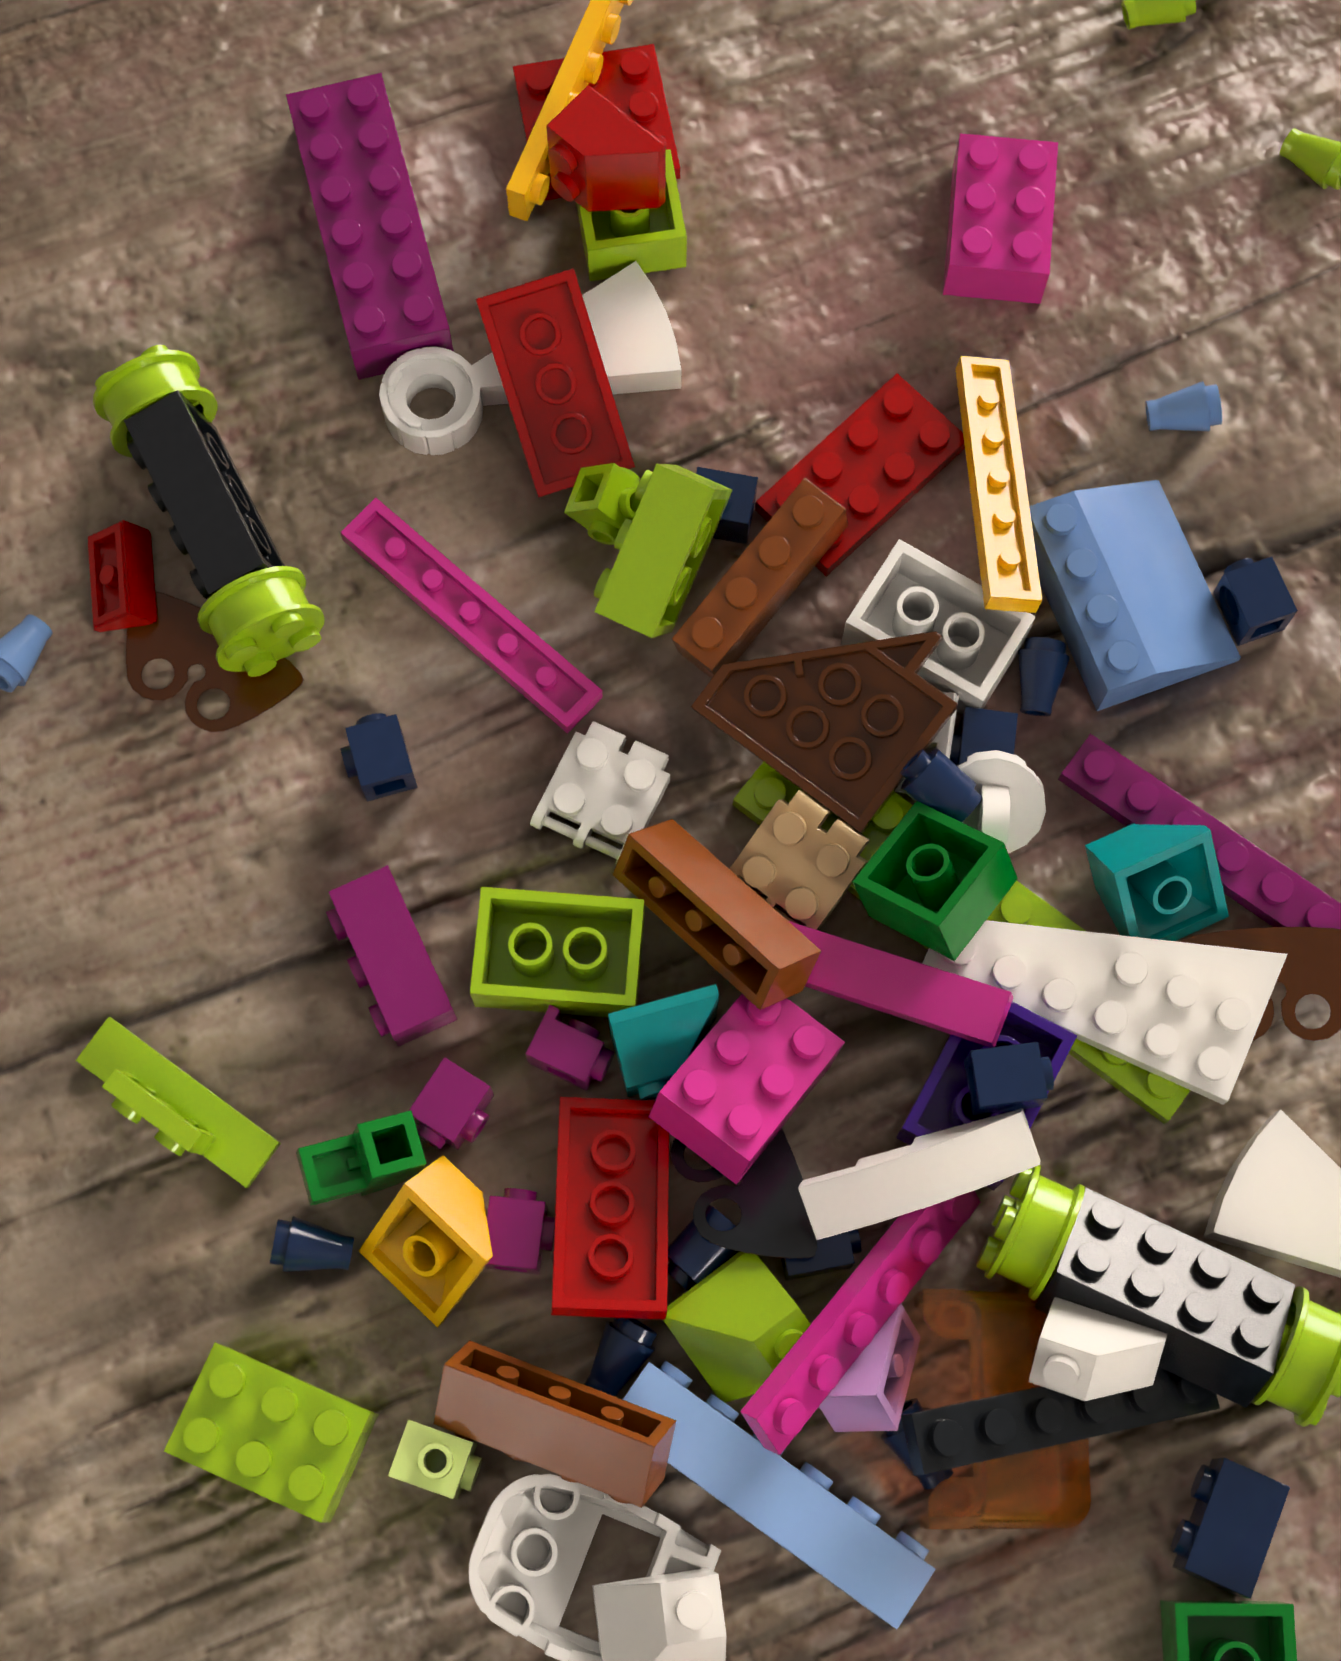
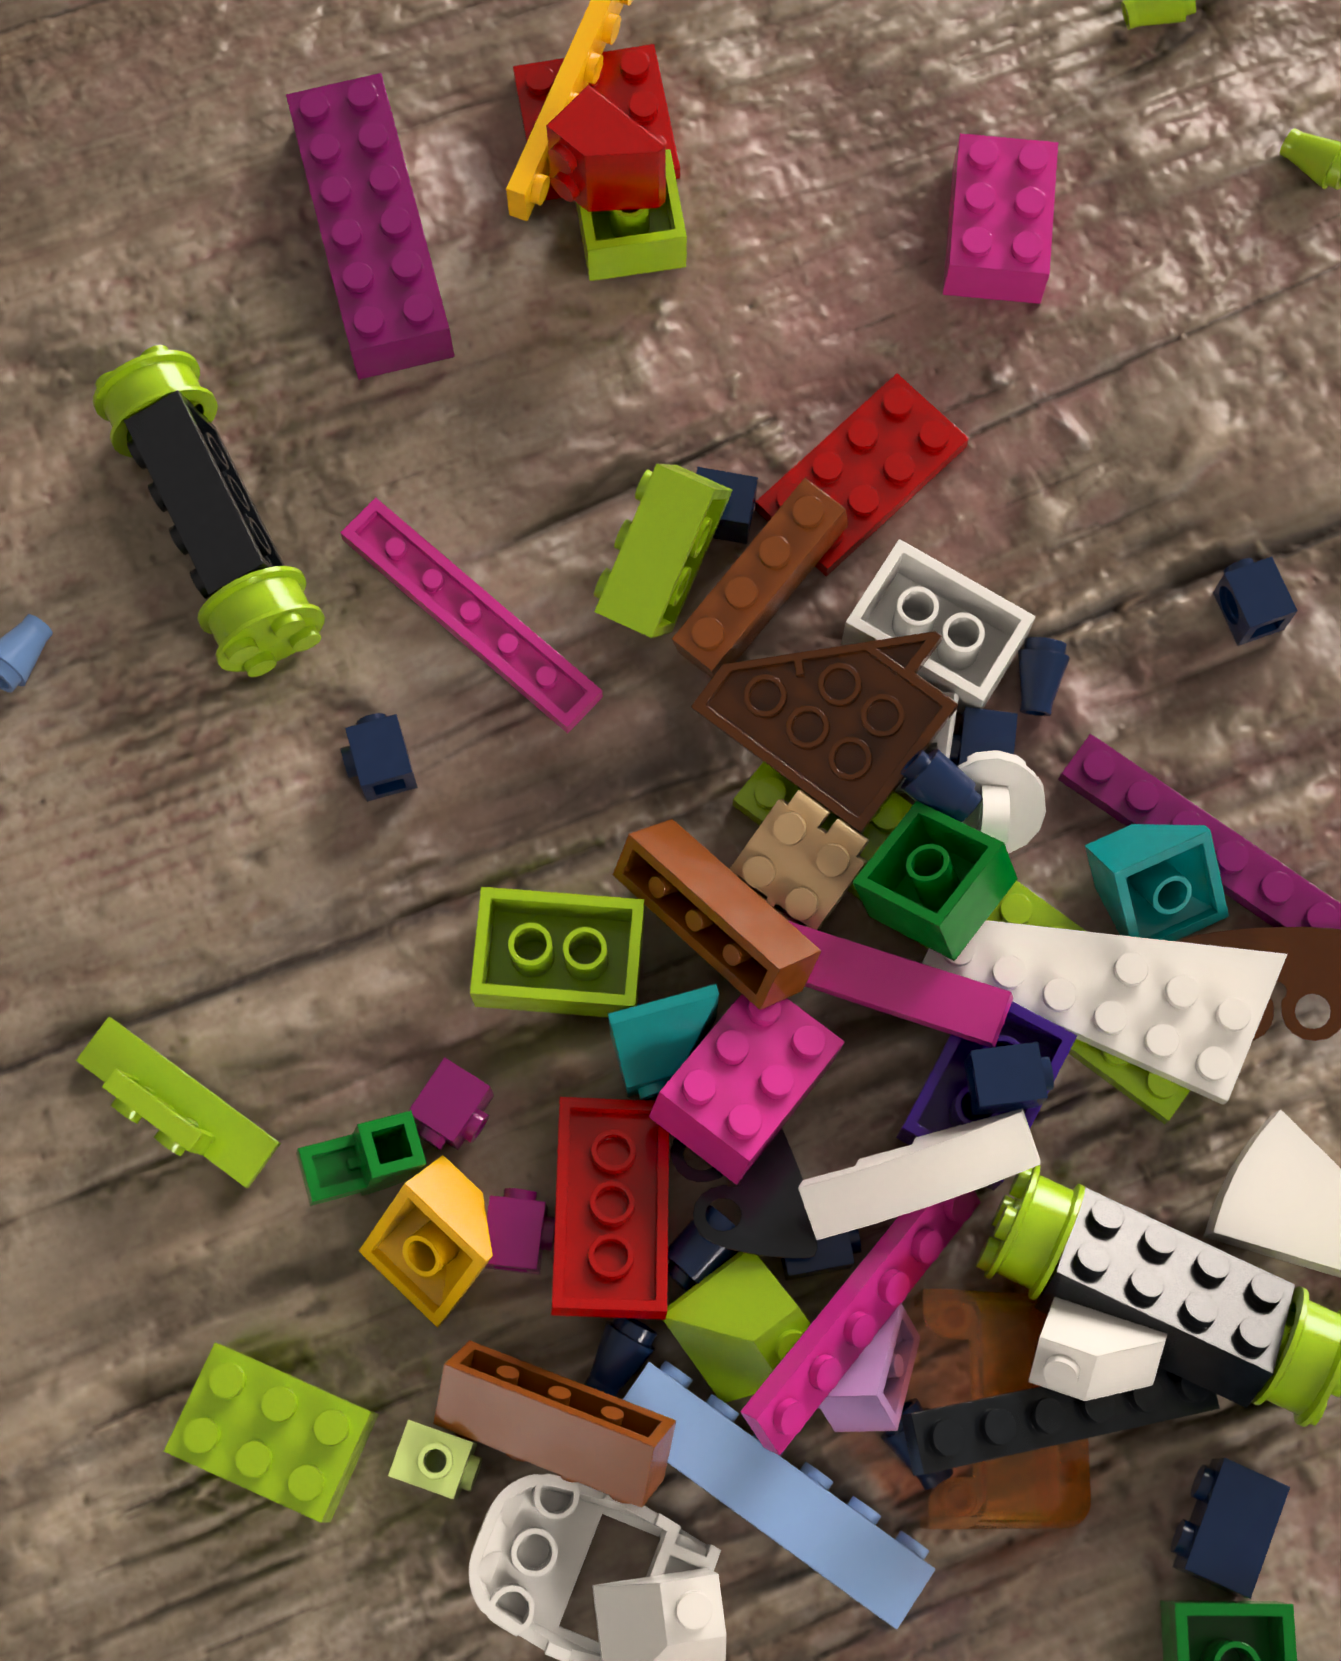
red slope [88,520,157,632] -> none
reddish brown piece [126,592,304,732] -> none
dark blue cone [270,1216,354,1272] -> none
magenta brick [326,865,457,1047] -> none
white piece [379,261,681,455] -> none
red plate [476,268,635,498] -> none
magenta brick [525,1005,615,1091] -> none
white plate [530,721,670,865] -> none
lime brick [564,463,640,545] -> none
plate [955,356,1042,613] -> none
medium blue slope [1029,480,1241,711] -> none
medium blue cone [1145,381,1222,432] -> none

